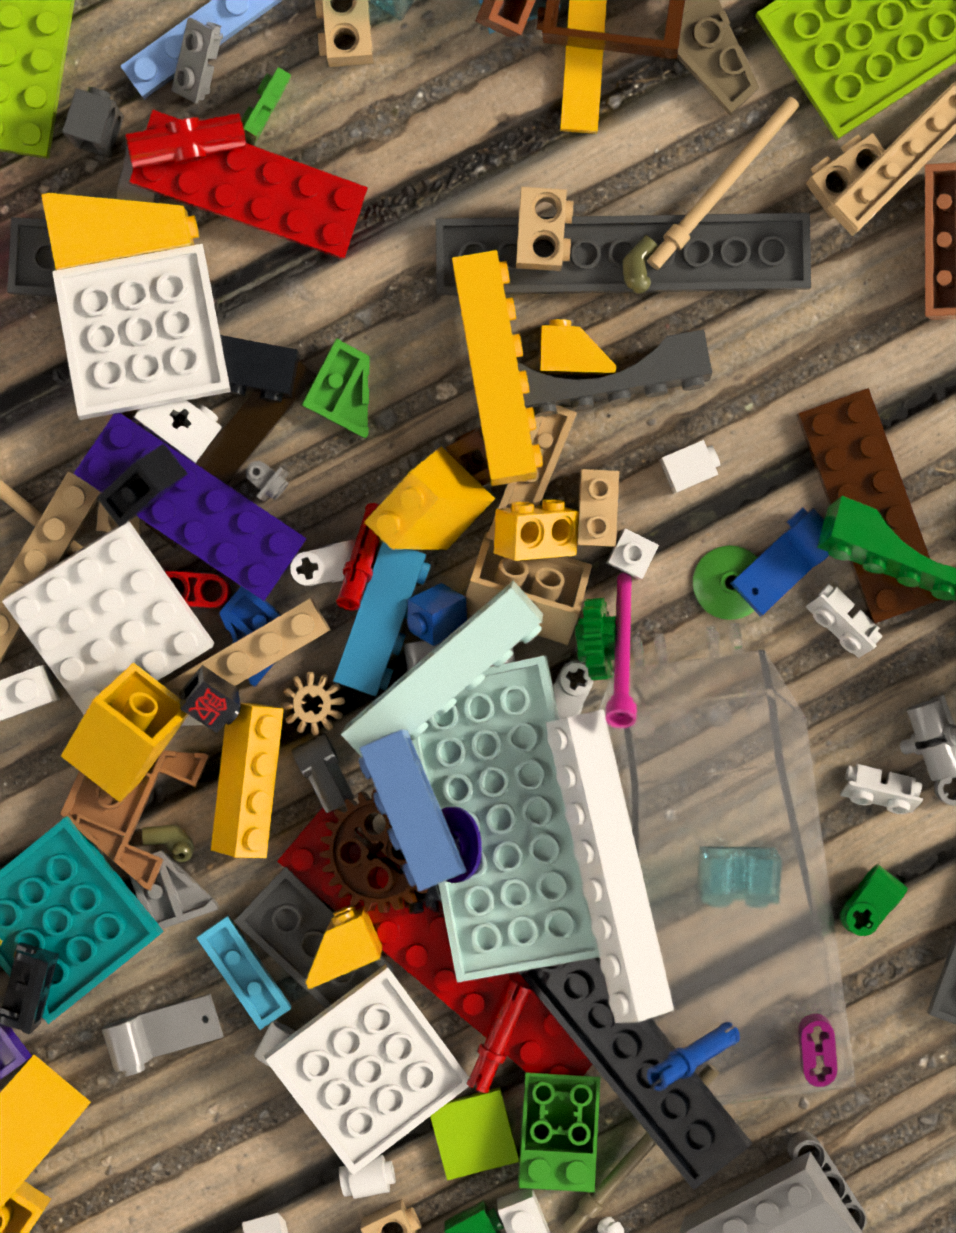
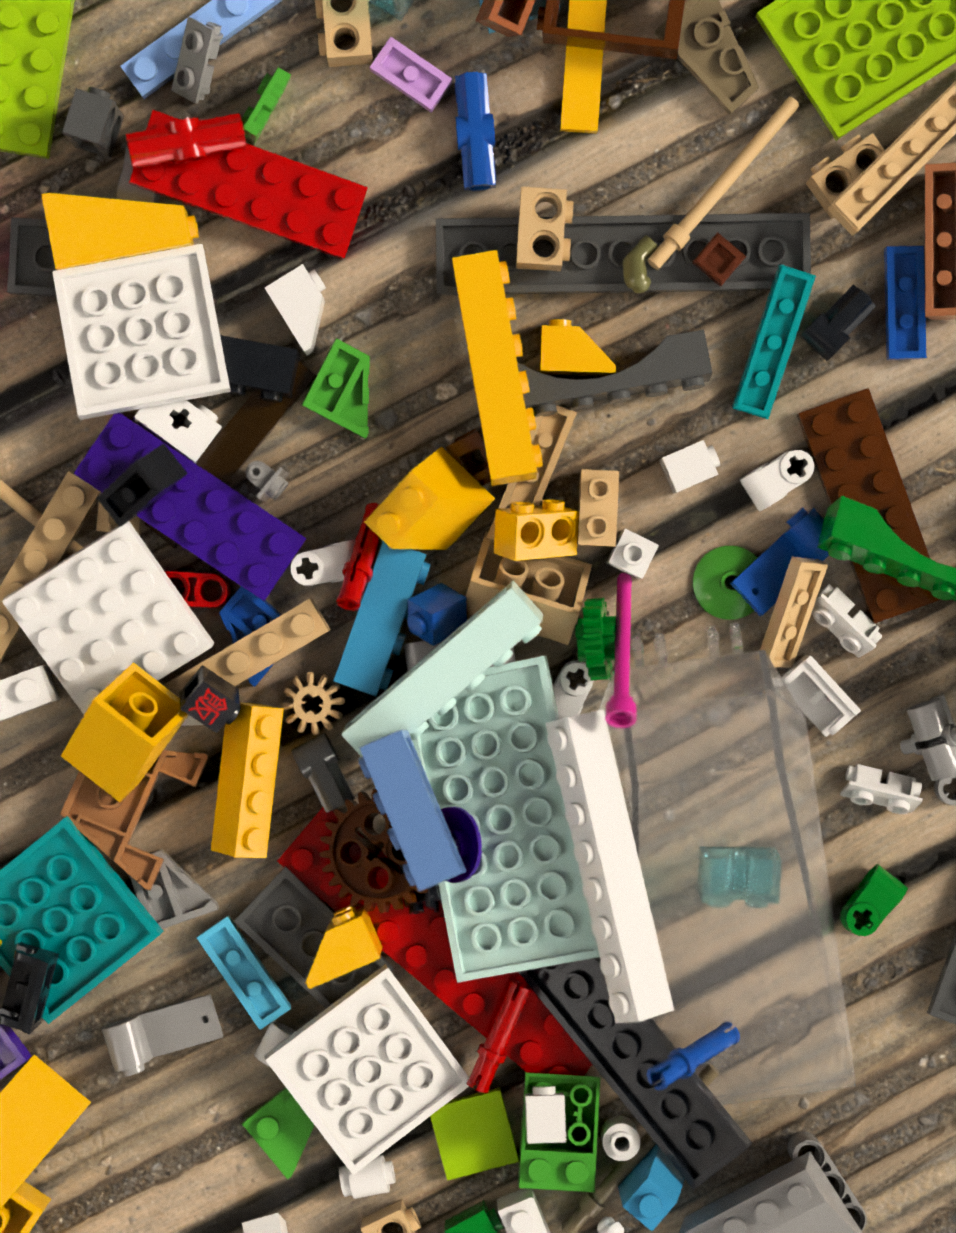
olive arm [142,825,194,862] -> none
magenta beam [798,1013,838,1087] -> none
none -> bright green wing [242,1087,315,1180]
none -> white slope [265,264,326,356]
none -> lavender plate [370,37,453,113]
none -> blue piece [455,72,496,191]
none -> white brick [525,1086,566,1144]
none -> white brick [601,1116,640,1161]
none -> dark azure slope [618,1144,685,1231]
none -> copper tile [692,232,746,287]
none -> teal tile [732,264,816,419]
none -> white piece [740,450,814,512]
none -> tan plate [756,557,828,668]
none -> white hinge [775,654,861,737]
none -> black piece [800,284,876,361]
none -> blue plate [884,246,927,360]

